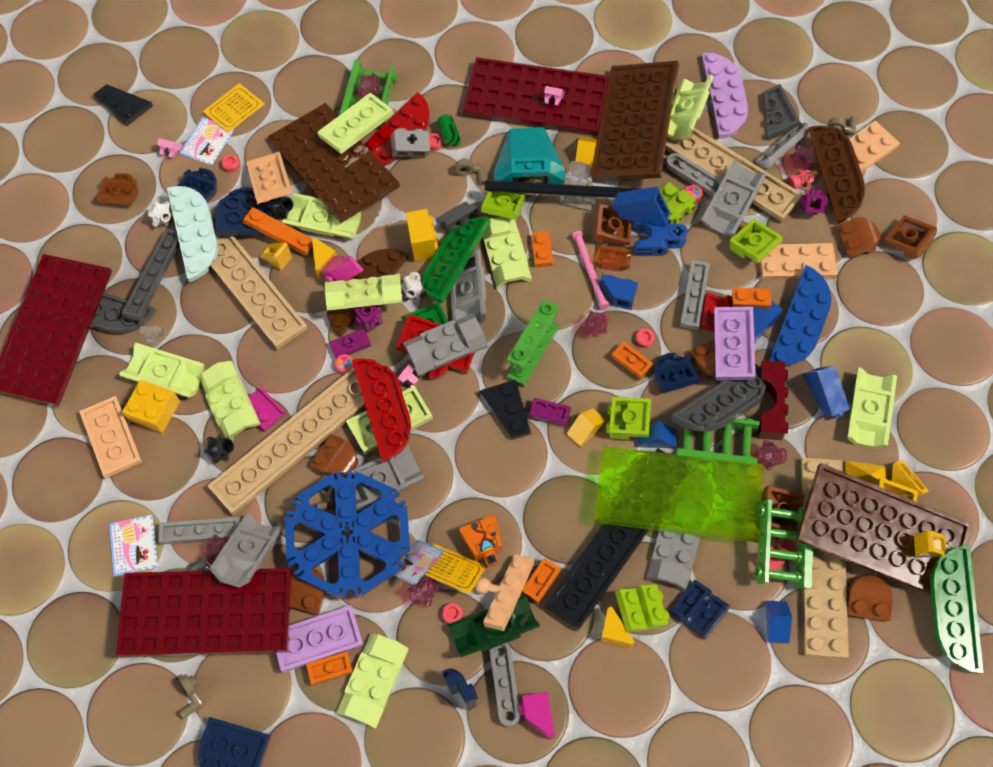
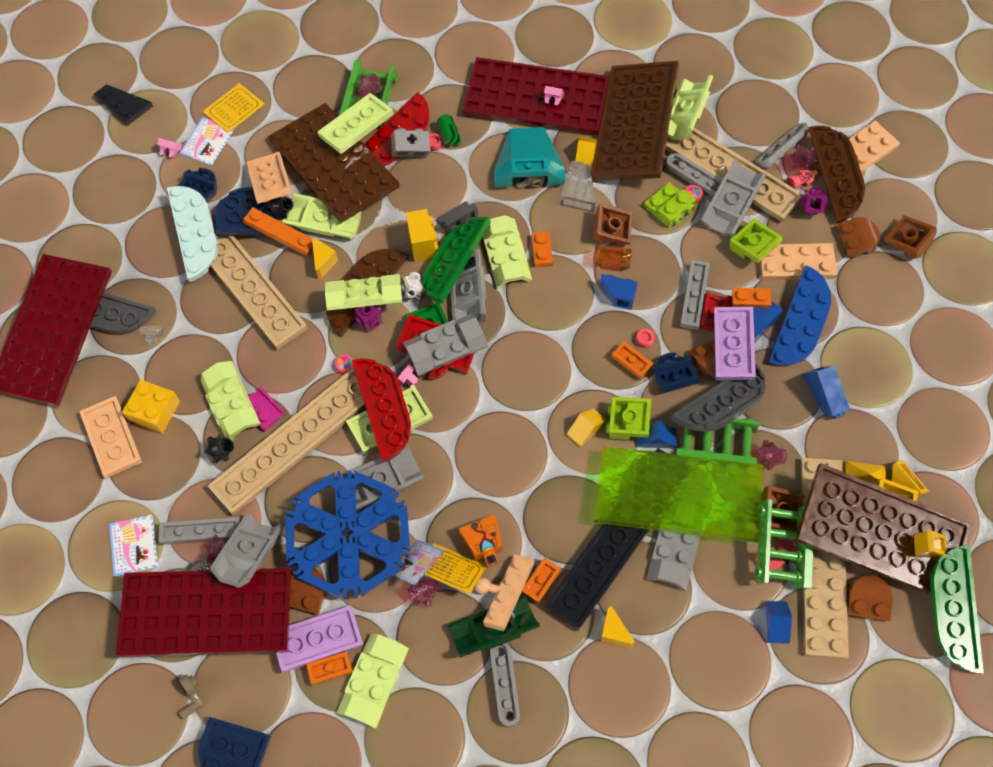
dark orange slope [96,173,138,206] -> none
yellowish green piece [119,343,205,398] -> none
dark grey plate [122,229,180,321] -> none
white rock [148,201,173,227] -> none
coral tile [221,155,240,173] -> none
yellow slope [259,242,292,271] -> none
dark orange slope [309,434,358,477] -> none
dark tan plate [313,475,337,510] -> none
dark pink slope [320,256,363,282] -> none
magenta plate [329,328,371,359] -> none
dark blue slope [441,668,478,710] -> none
coral tile [442,603,463,624] -> none
dark tan plate [455,158,486,185] -> none
black wing [480,379,531,440] -> none
lime plate [481,191,525,220] -> none
black axle [484,180,640,198] -> none
bright green fence [507,299,560,387] -> none
dark pink slope [519,692,555,740] -> none
magenta plate [529,398,571,426] -> none
bright pink bar [572,231,610,310] -> none
clear pink rock [581,310,610,338] -> none
blue slope [613,186,671,226] -> none
lime plate [615,584,669,633] -> none
blue piece [632,221,687,256] -> none
dark blue slope [670,579,730,640] -> none
lavender plate [701,53,748,139] -> none
dark red arch [758,360,789,441] -> none
dark grey wing [764,84,801,140] -> none
dark tan plate [828,115,857,135] -> none
yellowish green piece [847,367,897,449] -> none

